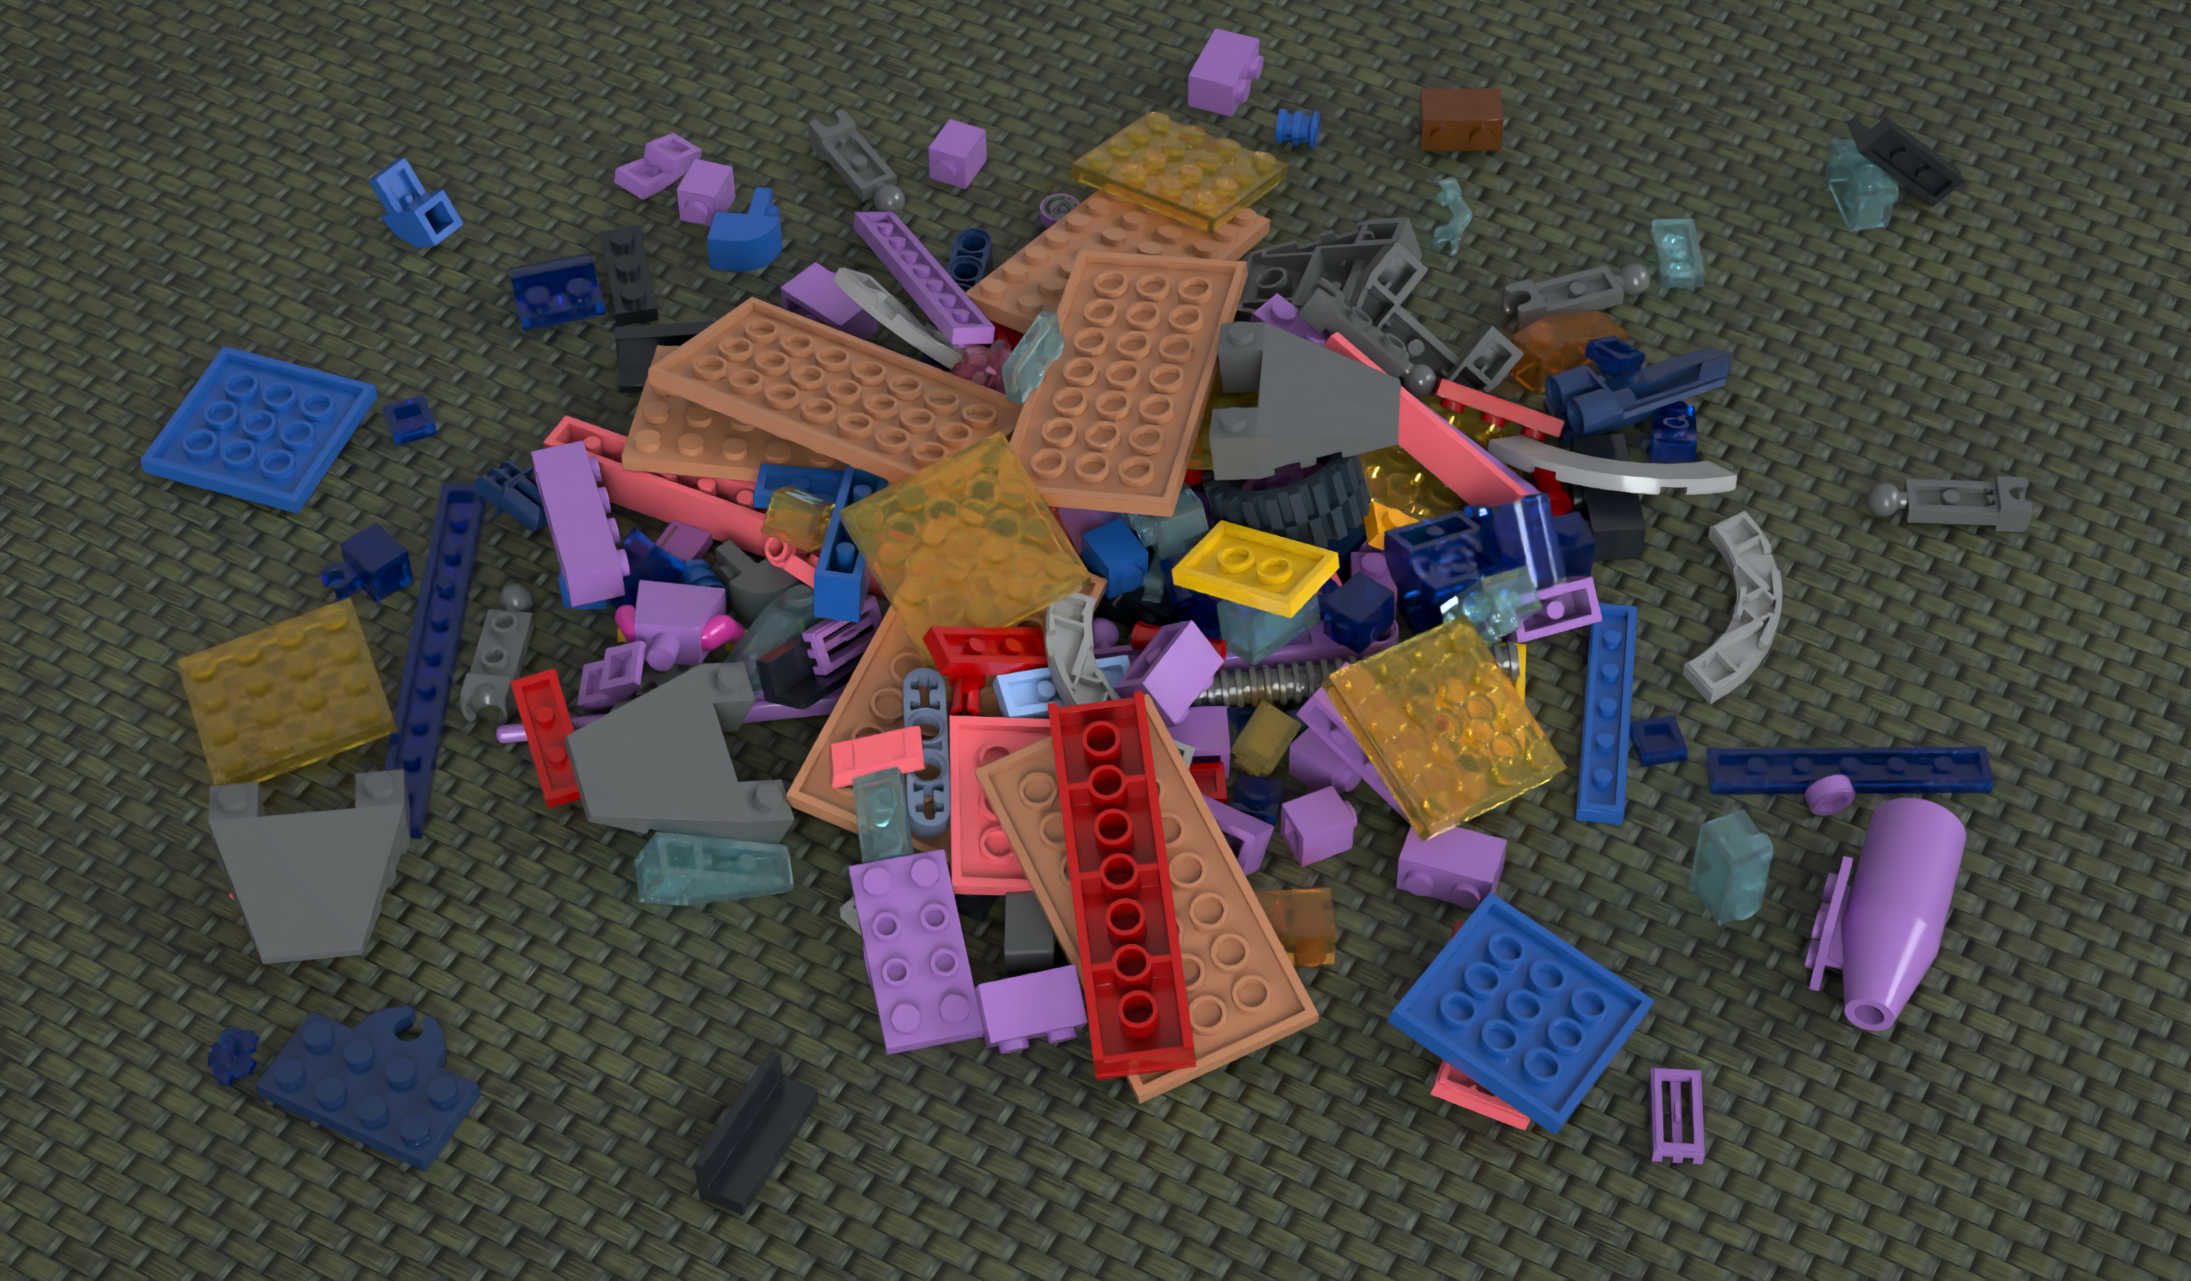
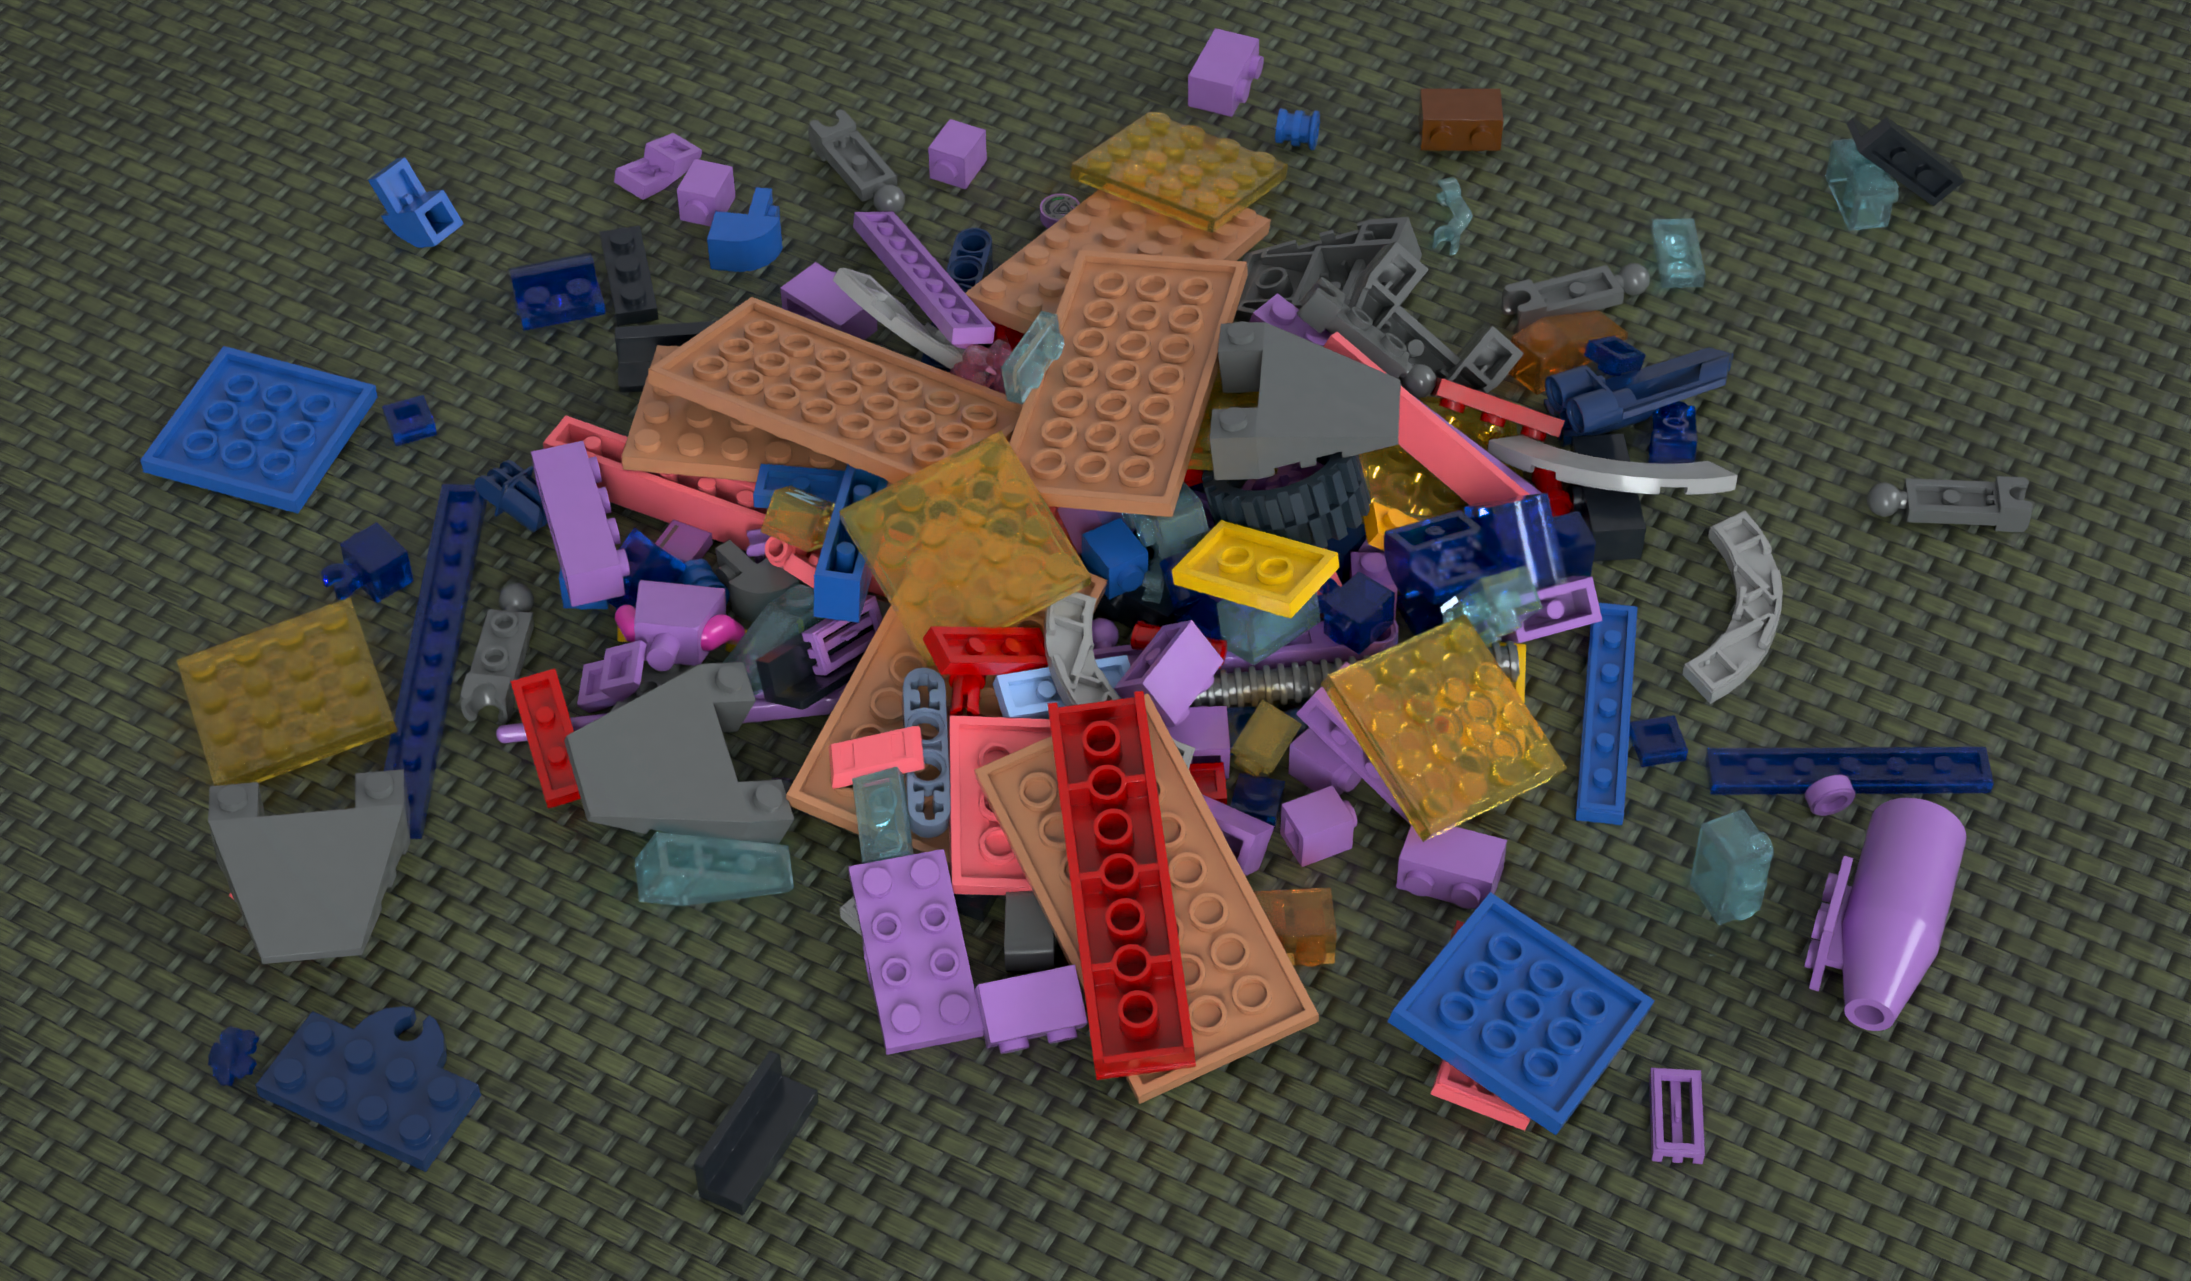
none -> medium lavender hand [746,527,773,564]

